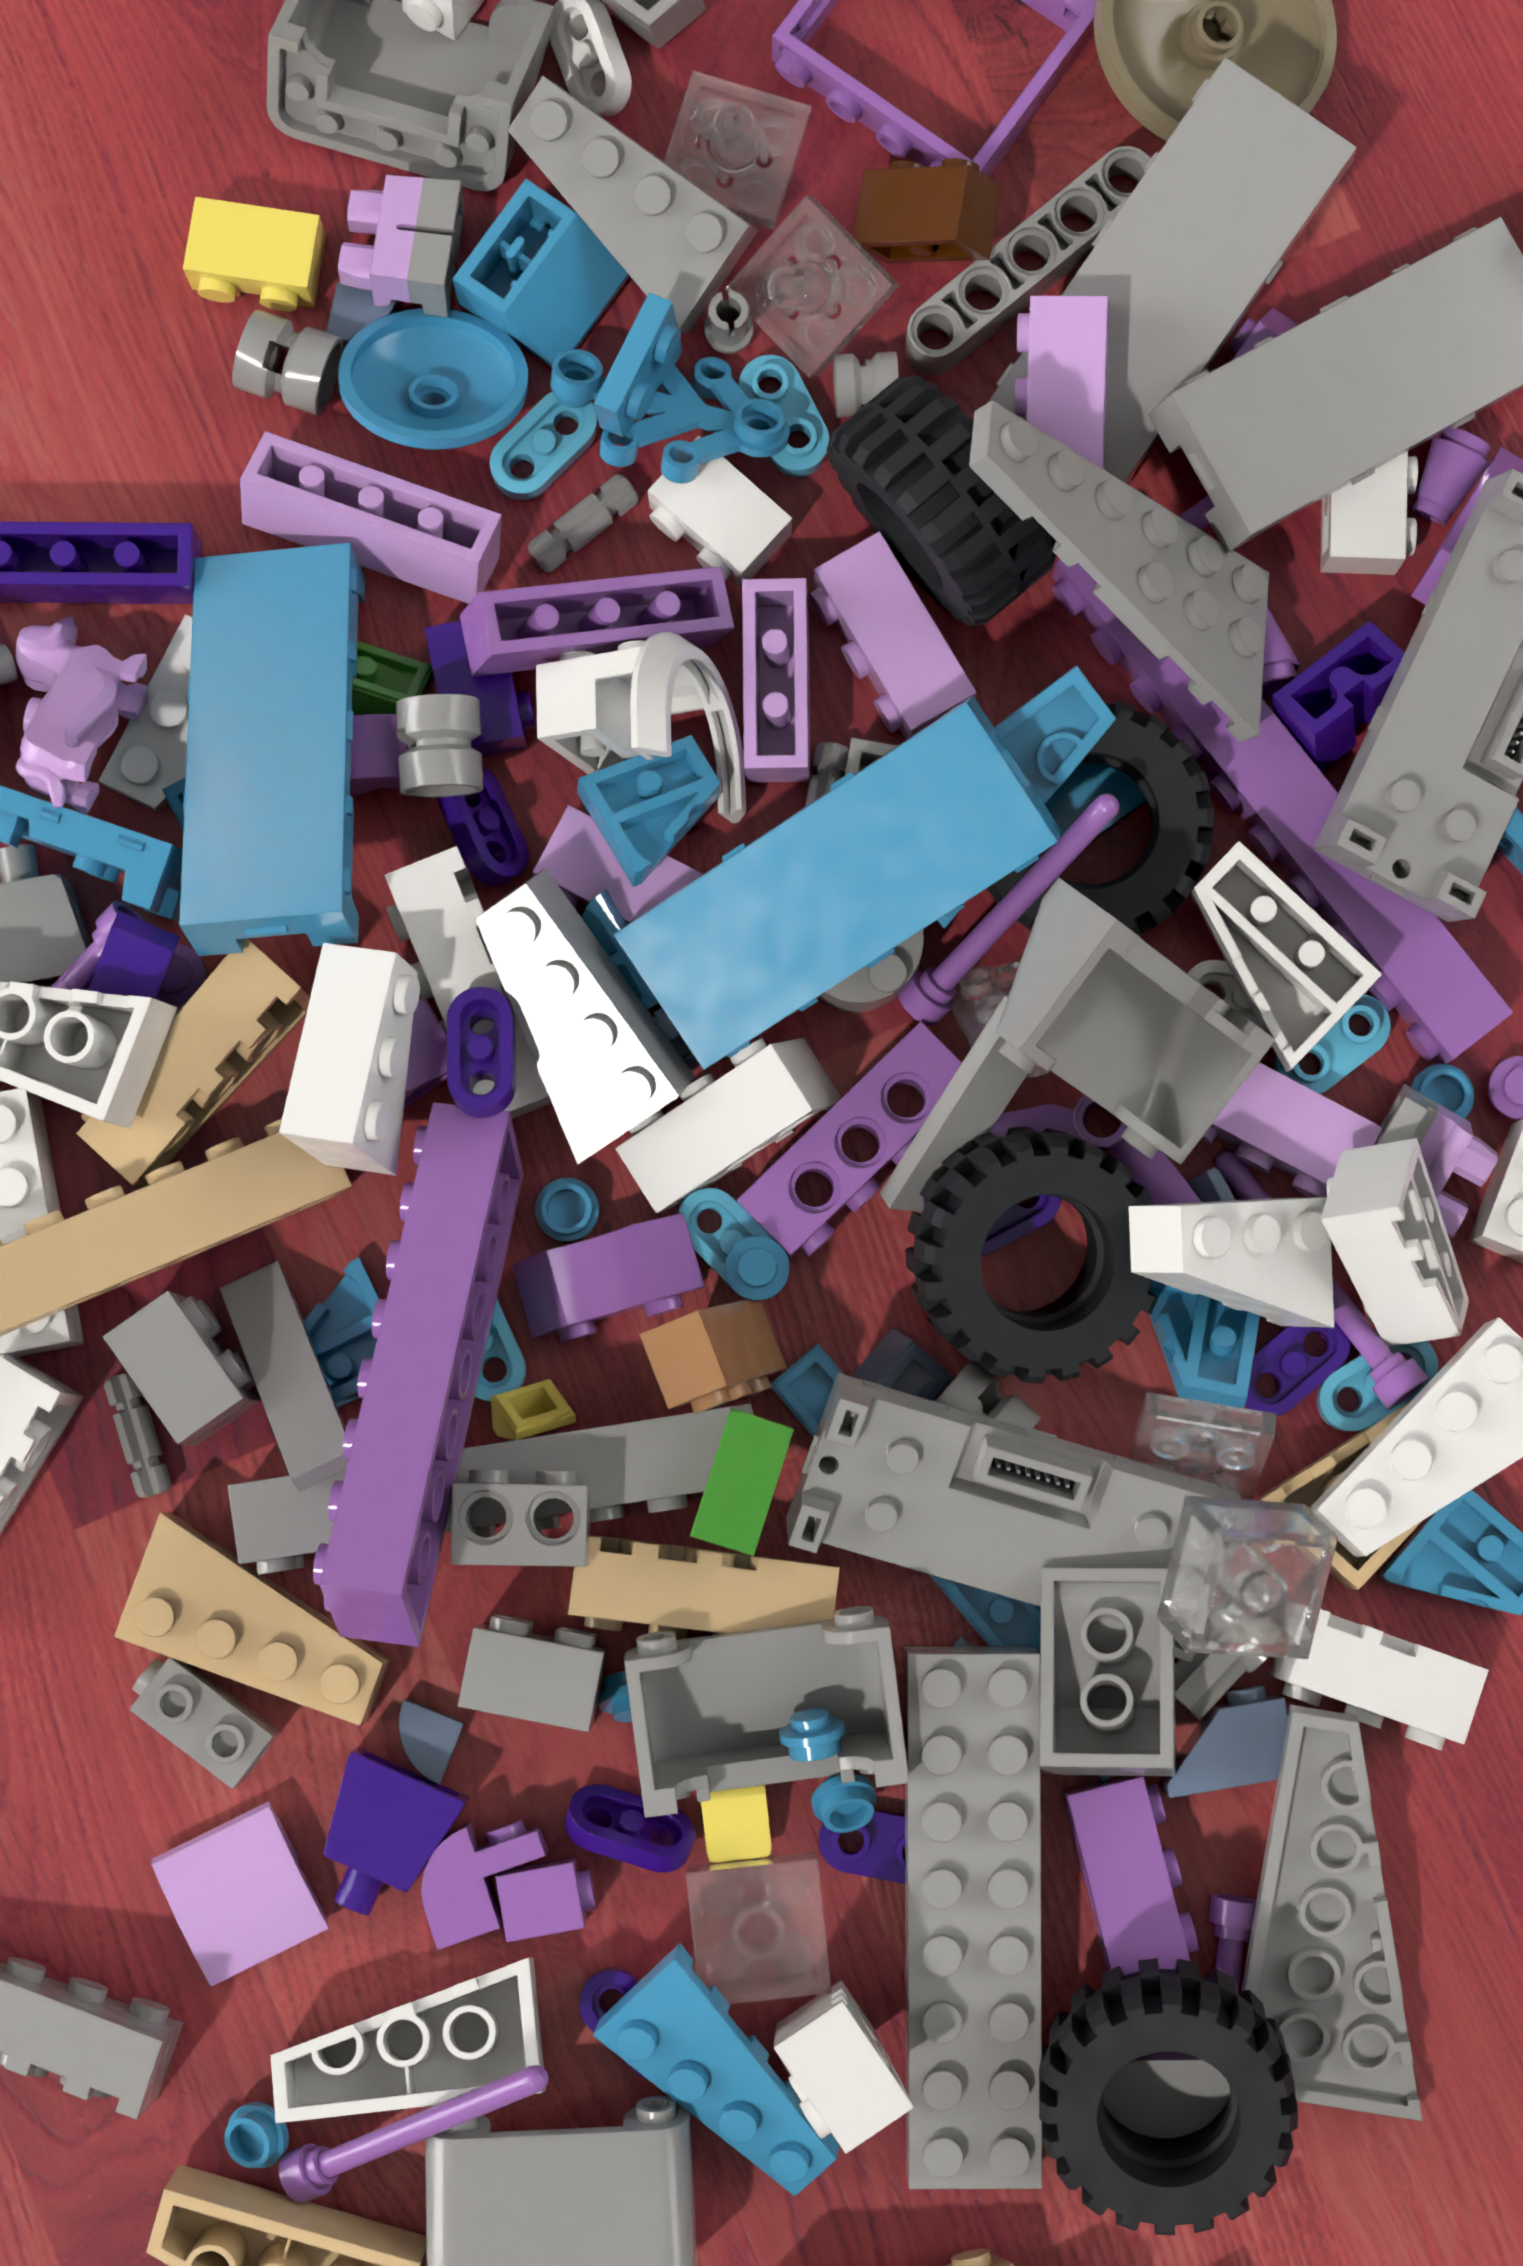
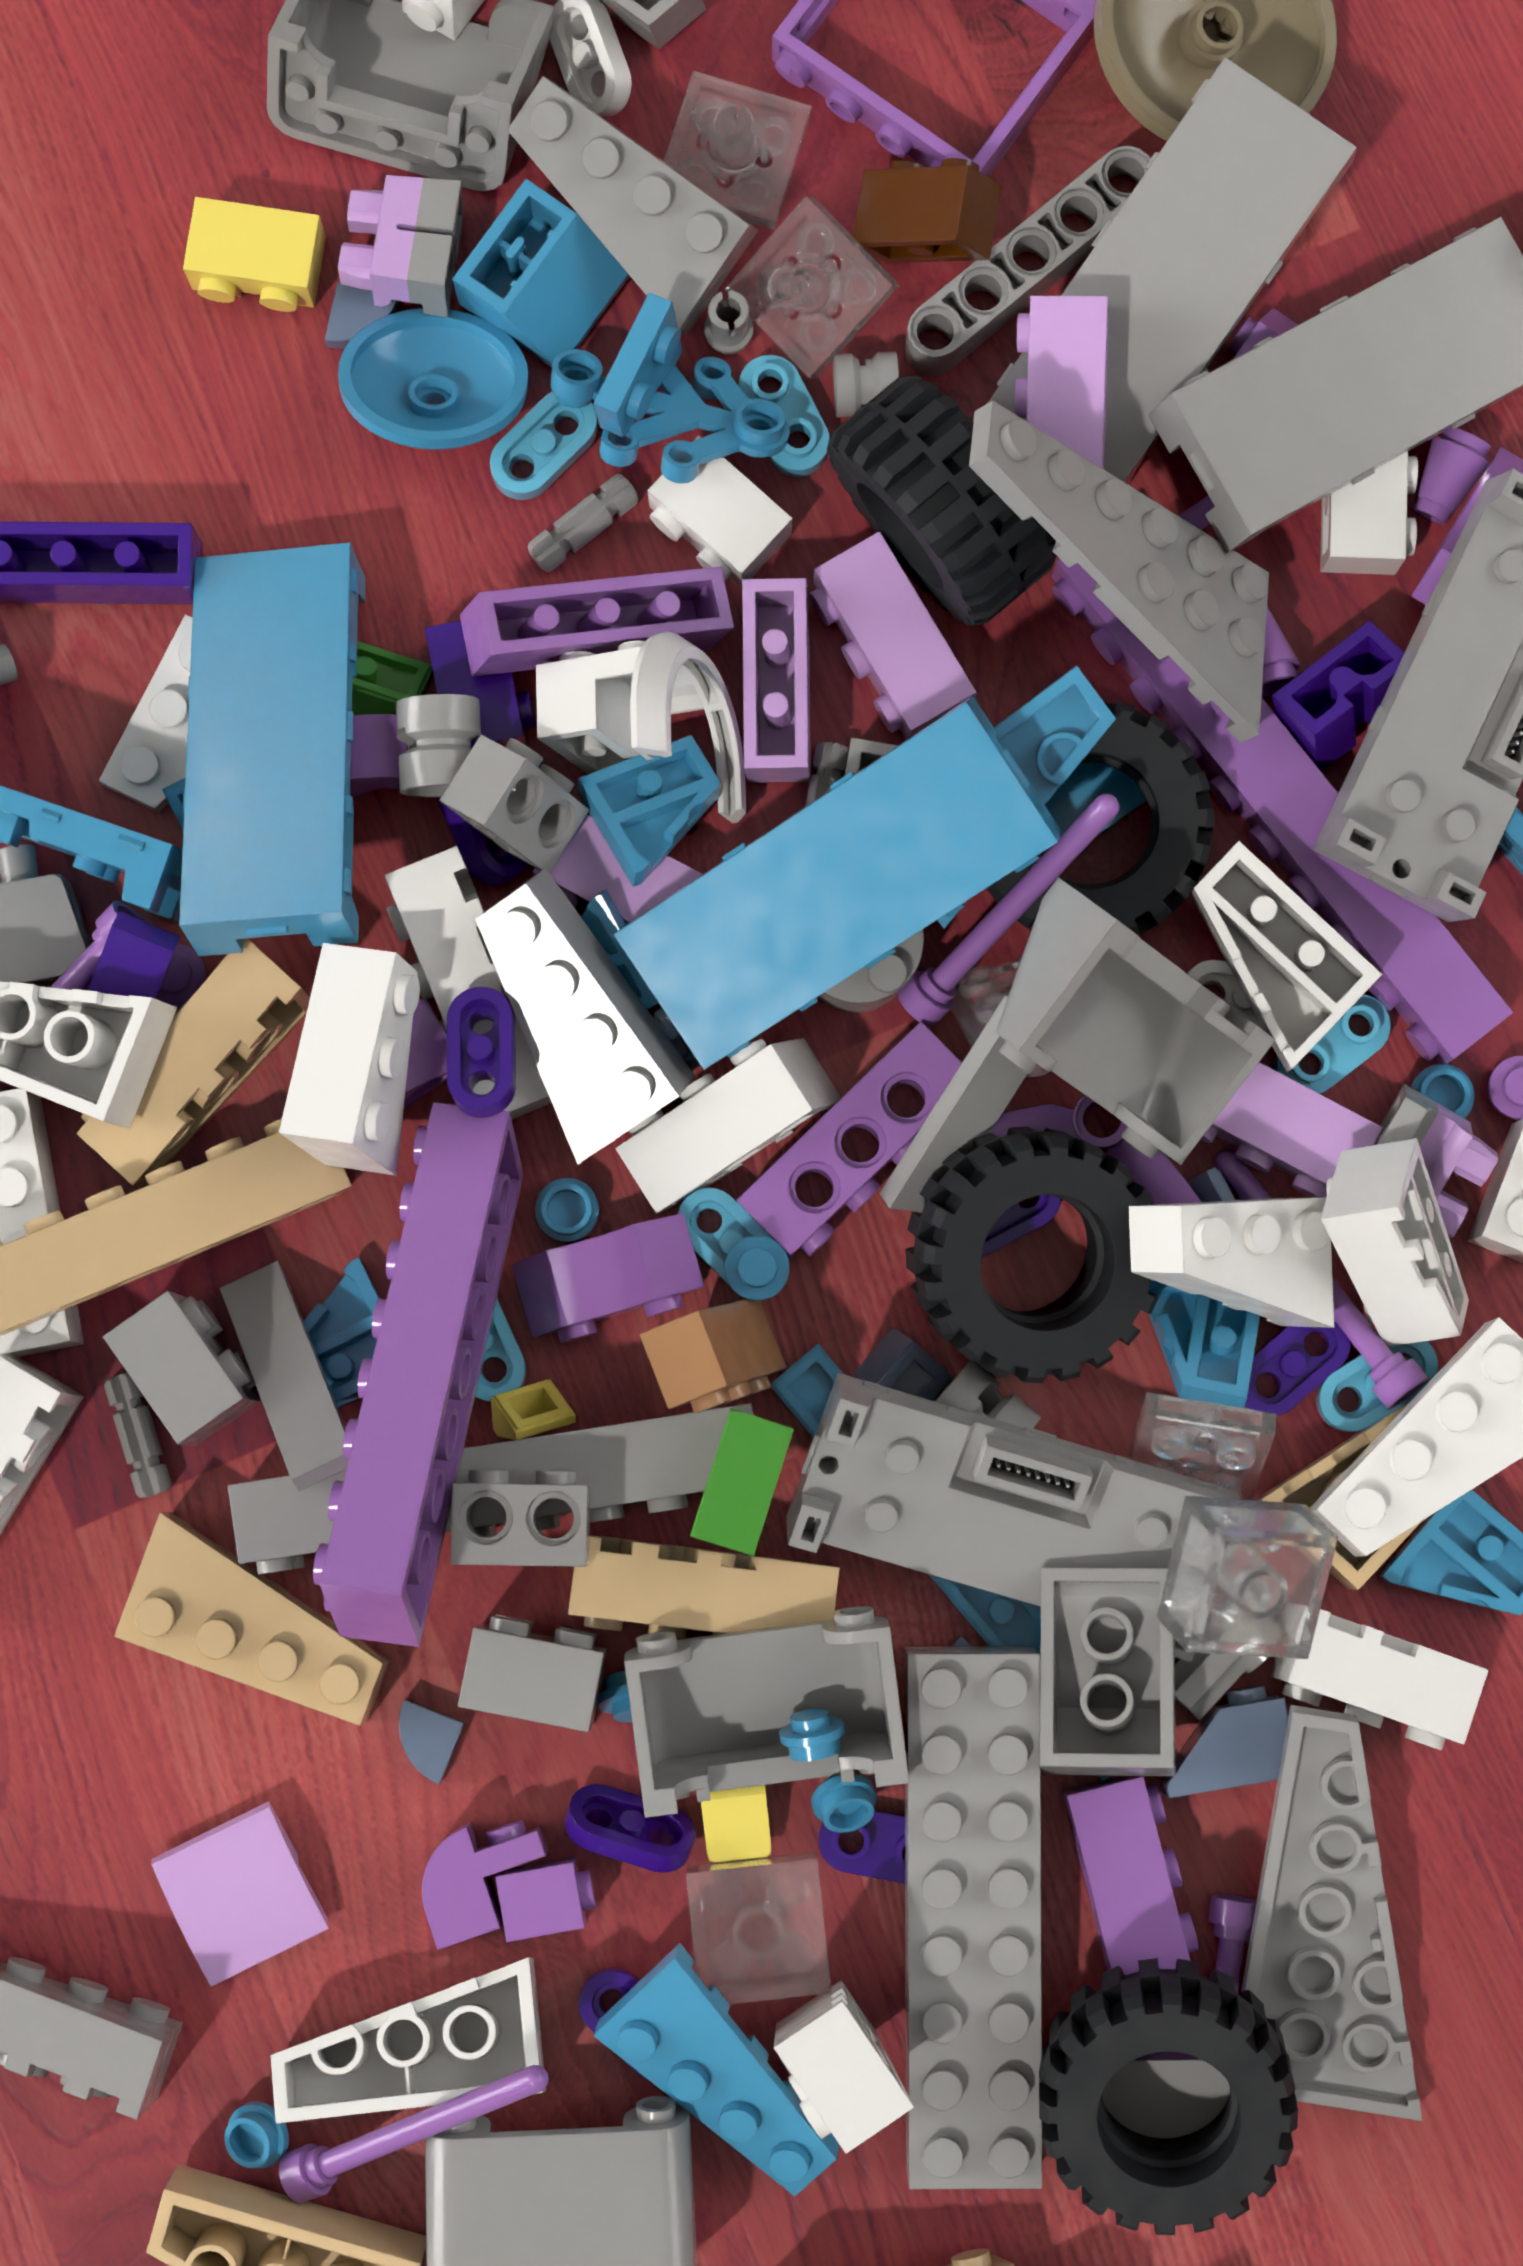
lavender animal [15,617,148,814] -> none
light grey brick [129,1657,281,1789] -> none
light grey wheel [232,310,344,416] -> none
lavender brick [240,431,502,604] -> none
dark purple torso [323,1747,469,1916] -> none
none -> light grey brick [439,735,589,873]

